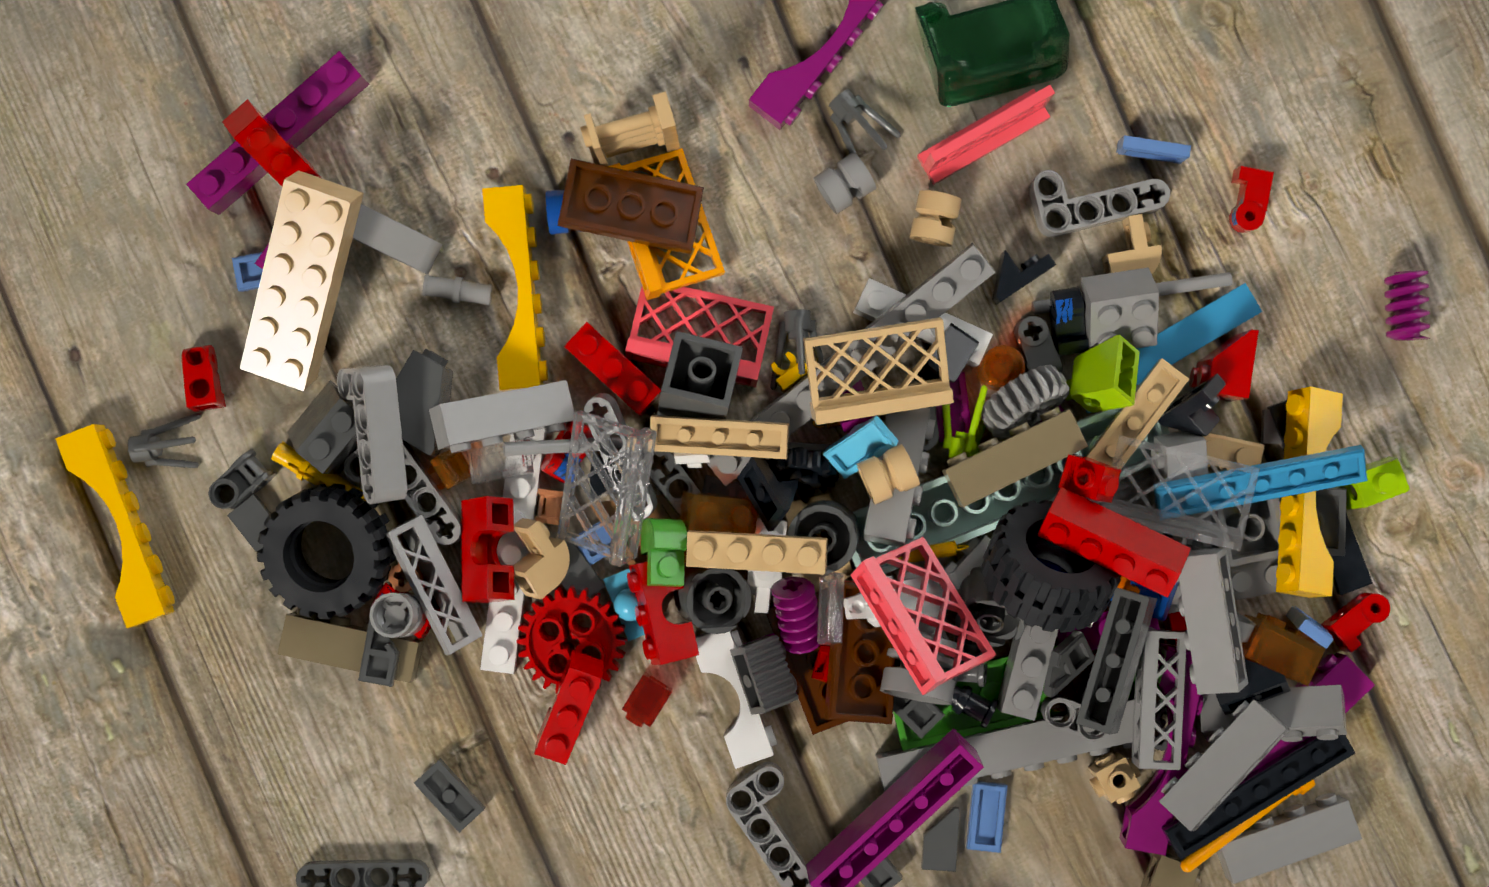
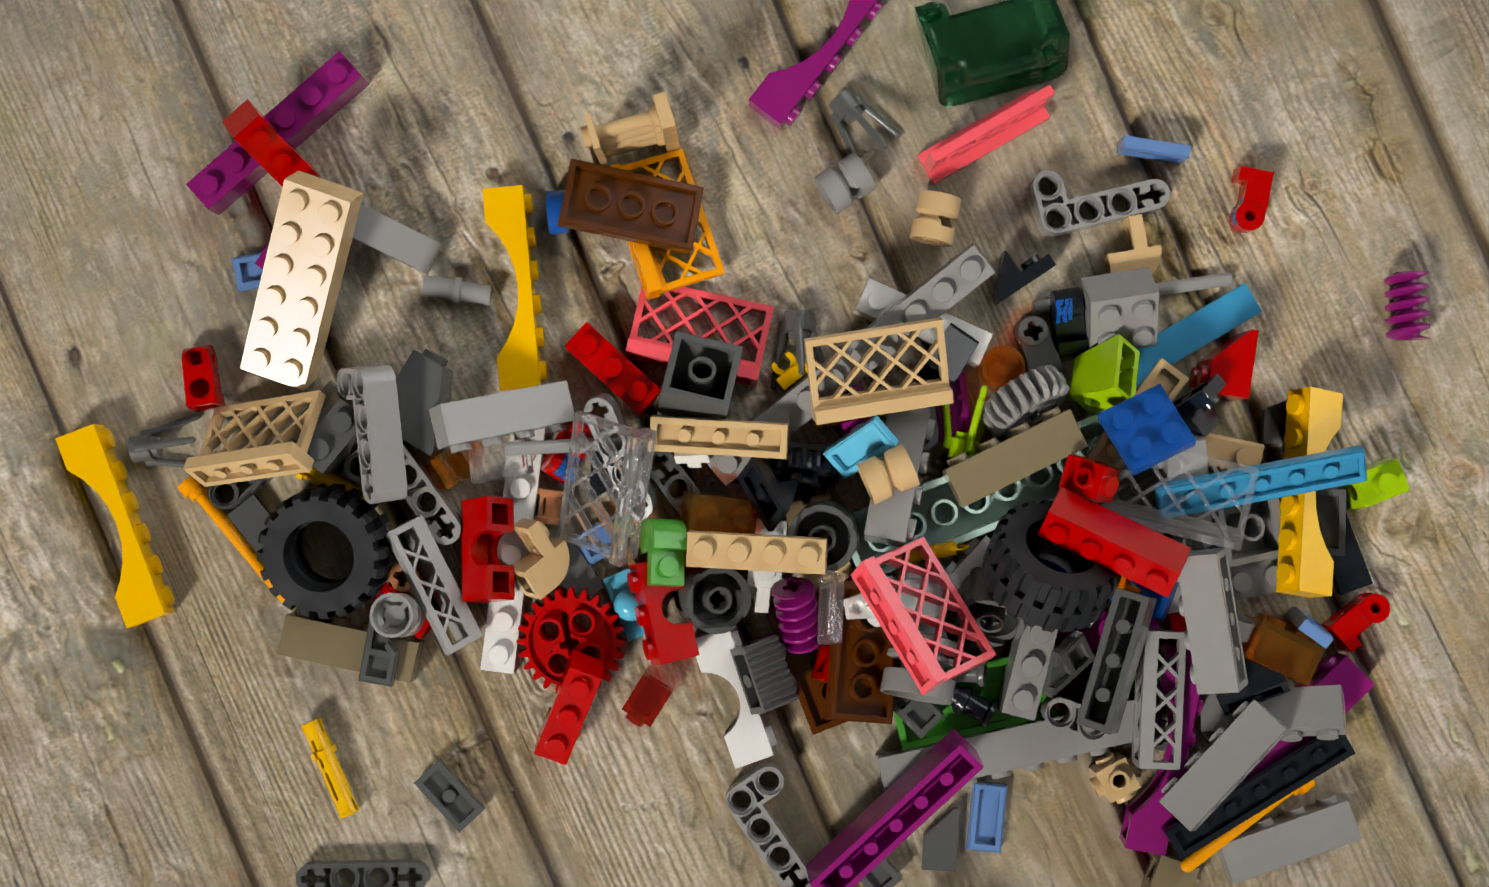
none -> light orange piece [177,476,285,604]
none -> tan fence [183,390,326,487]
none -> yellow pin [301,717,360,819]
none -> blue plate [1098,384,1196,476]

